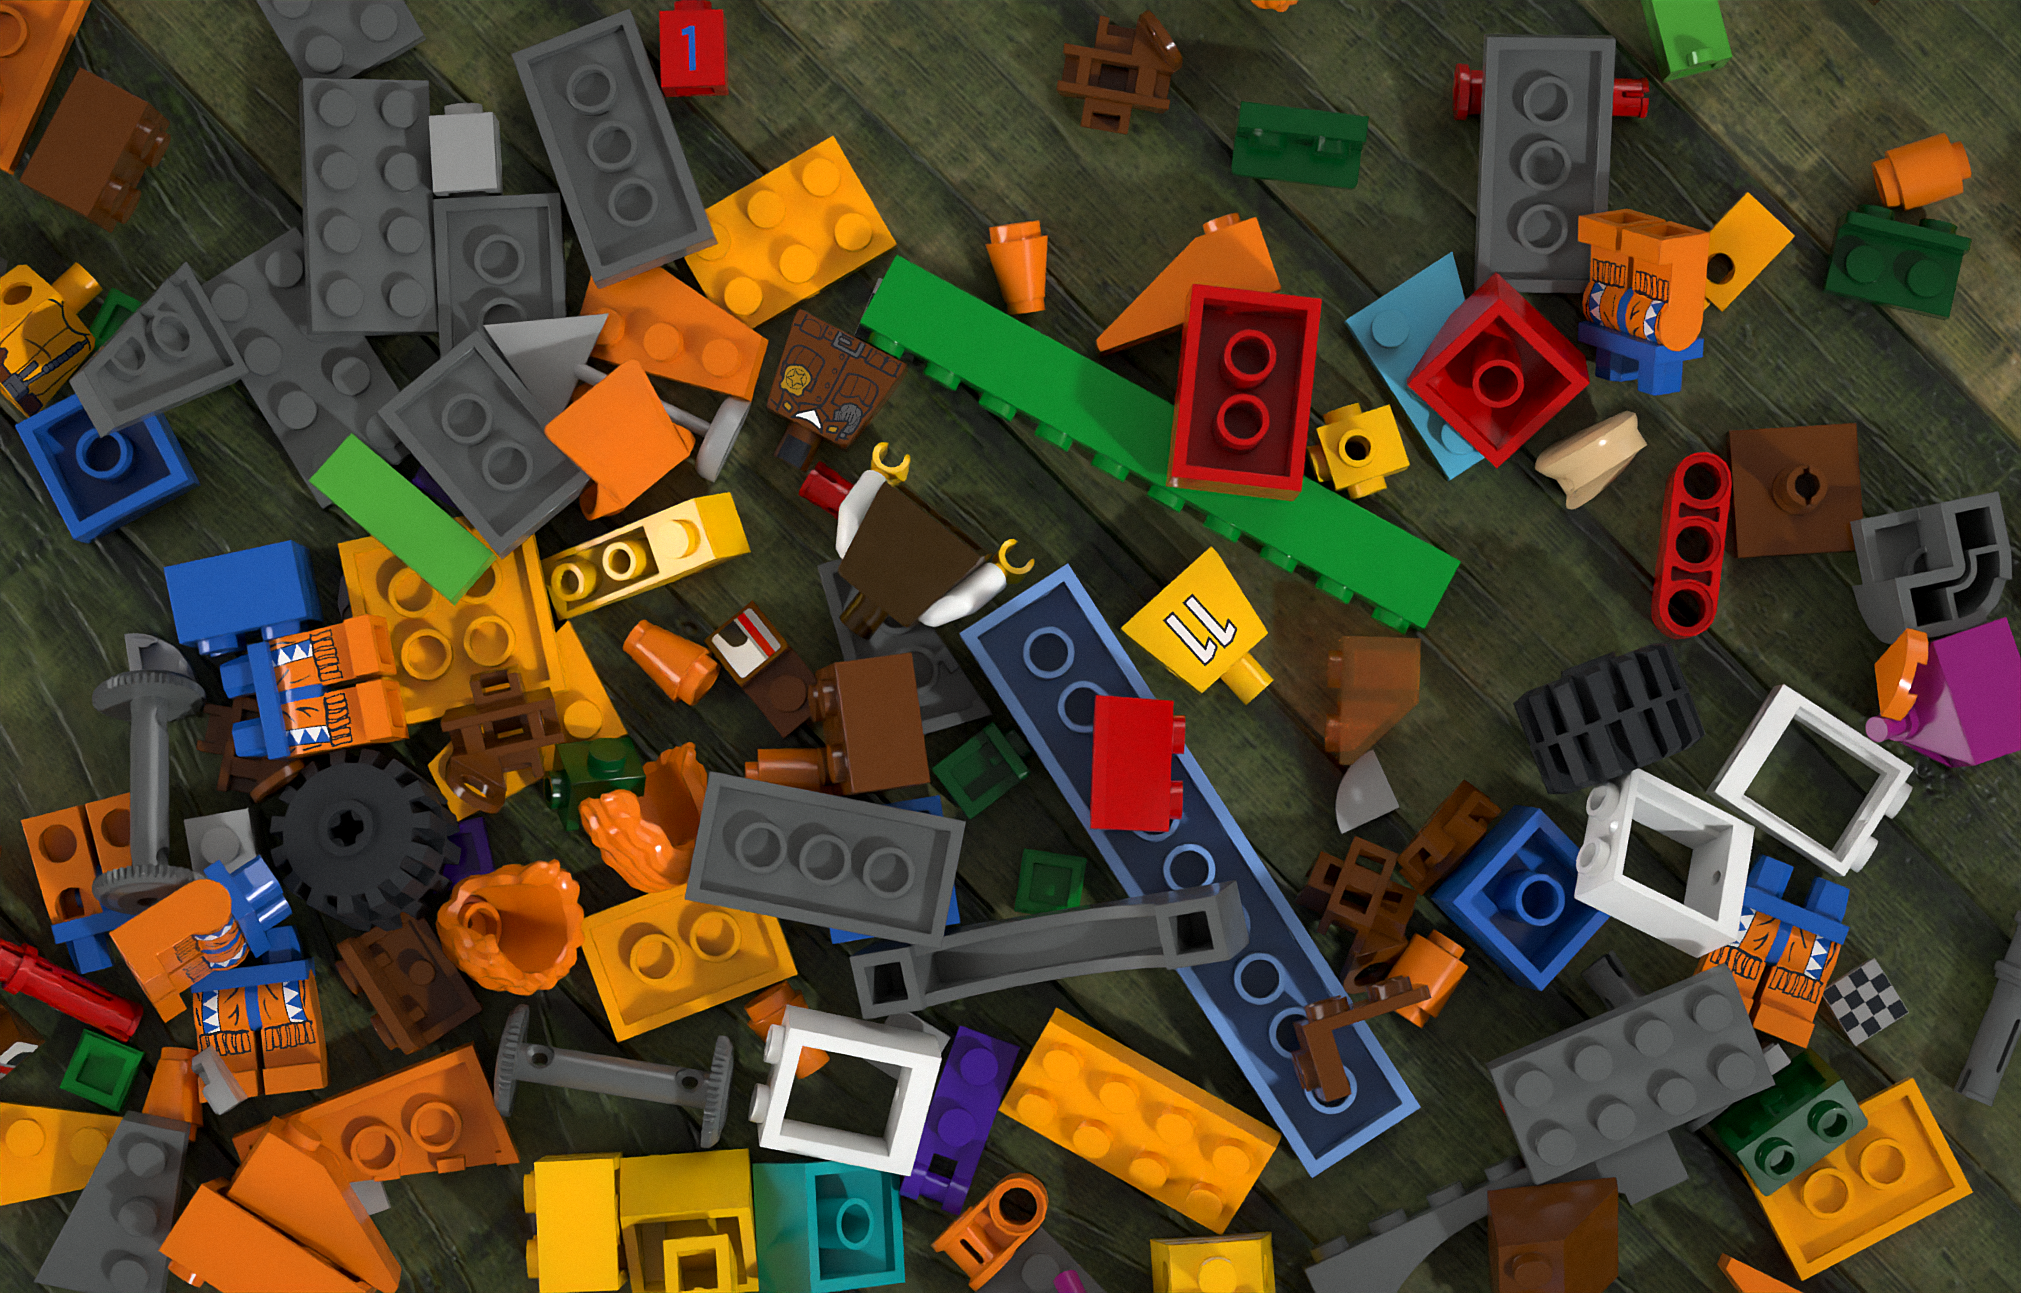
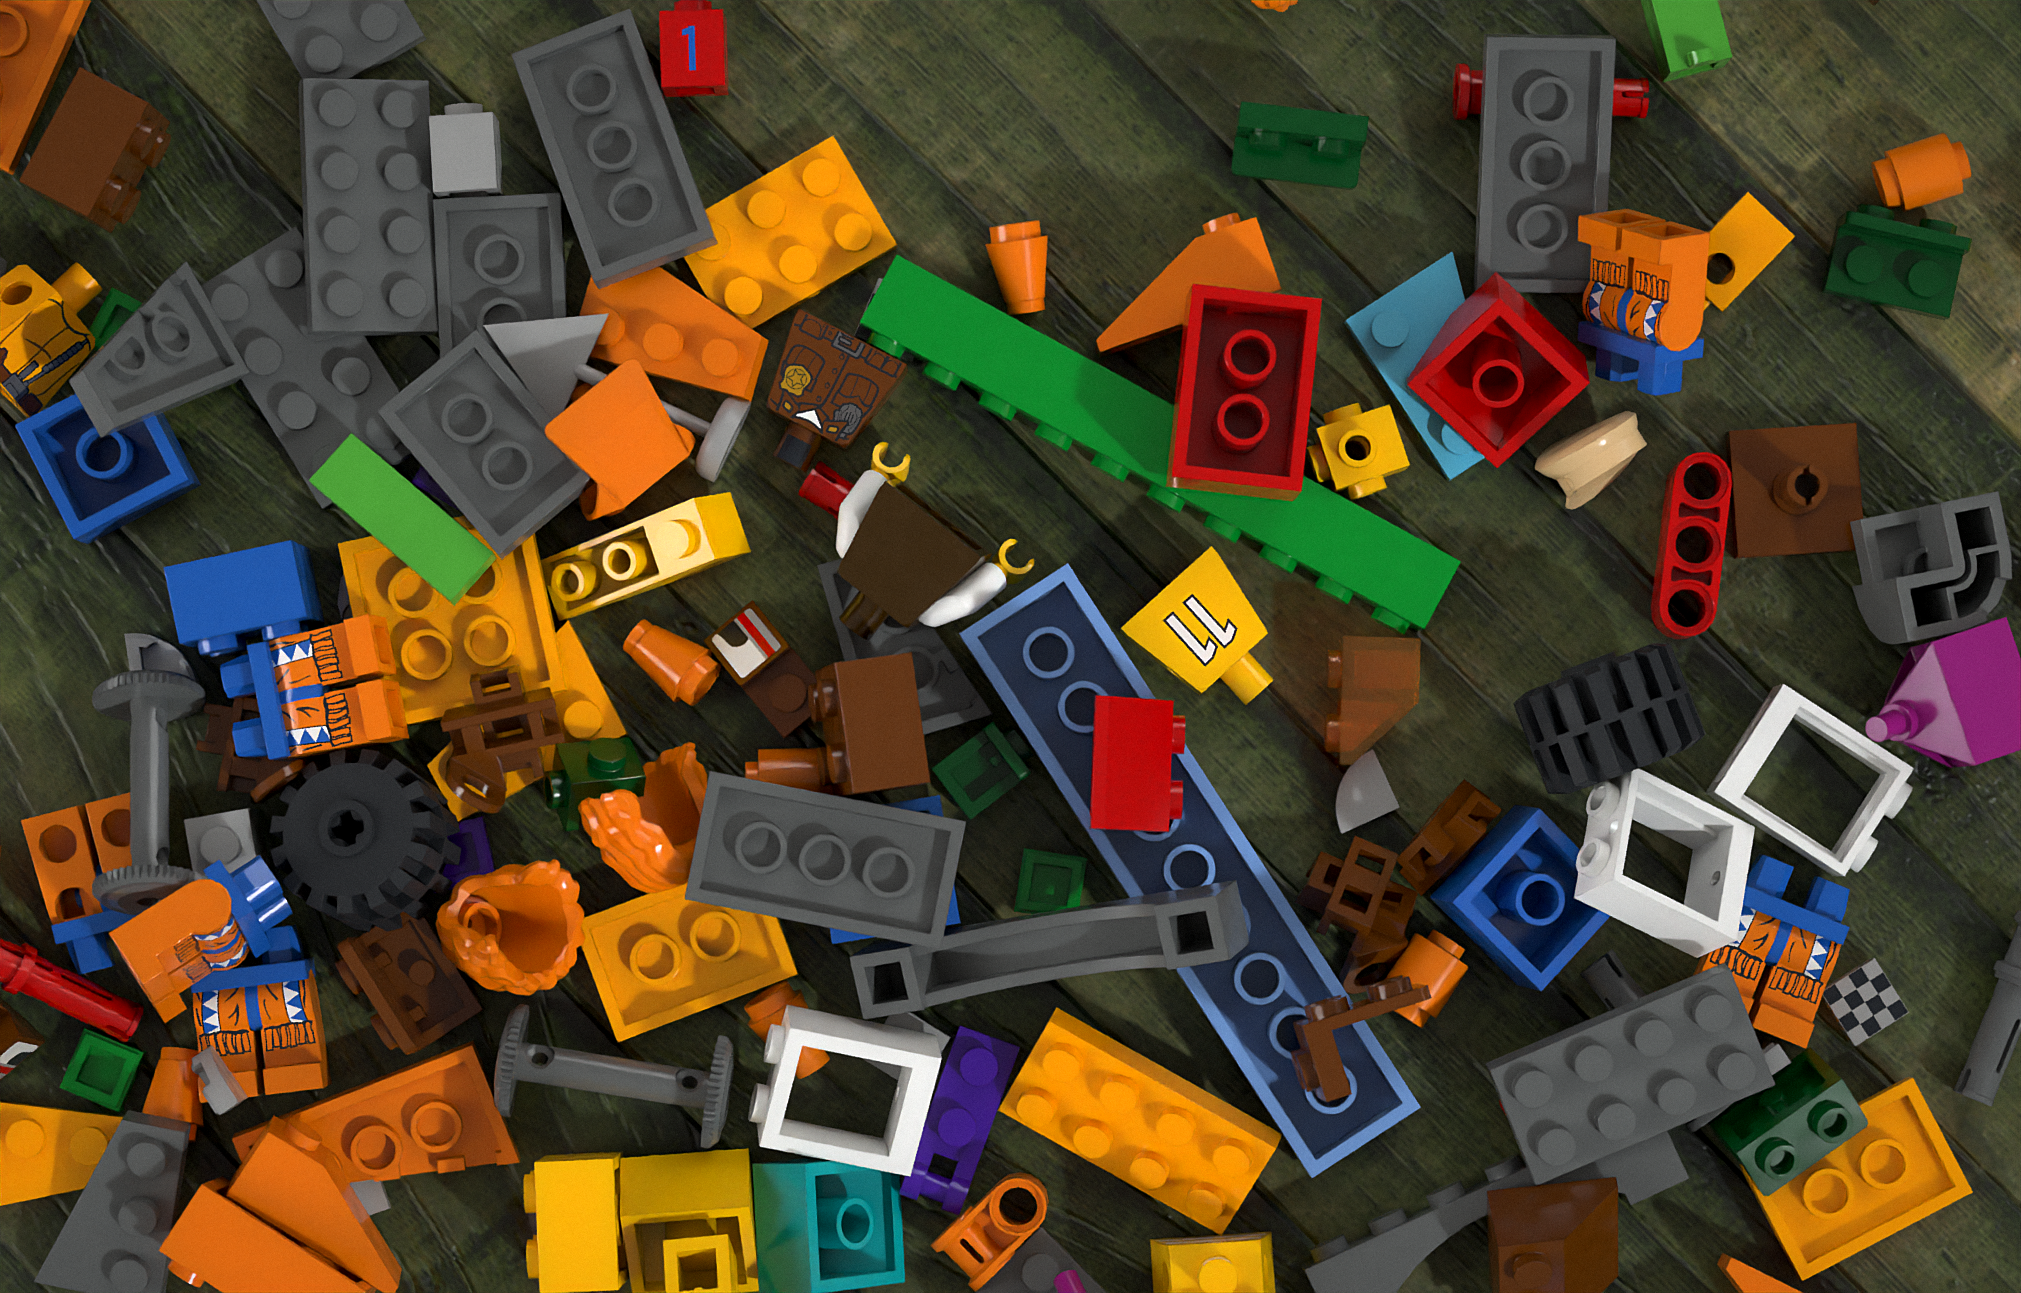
reddish brown piece [1056,9,1183,135] -> none
orange tile [1874,628,1928,721] -> none

